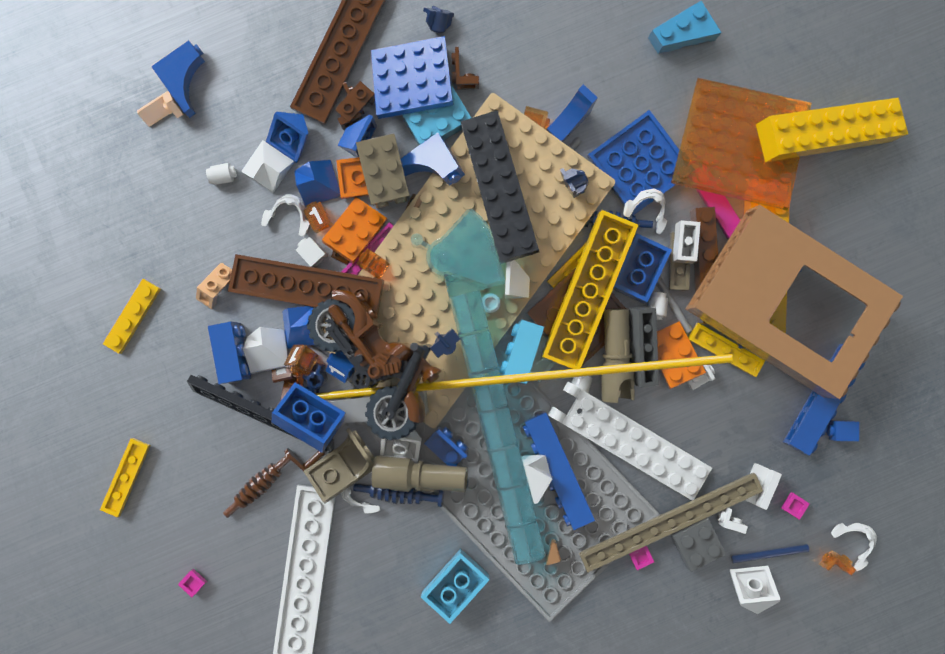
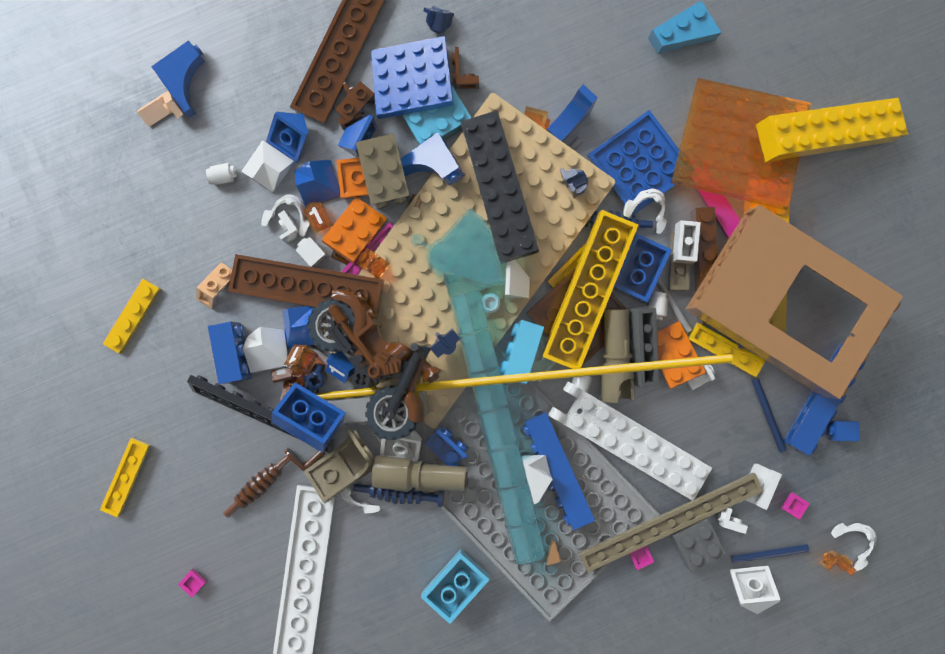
none -> white bracket [278,210,299,242]
none -> dark blue bar [752,378,787,452]

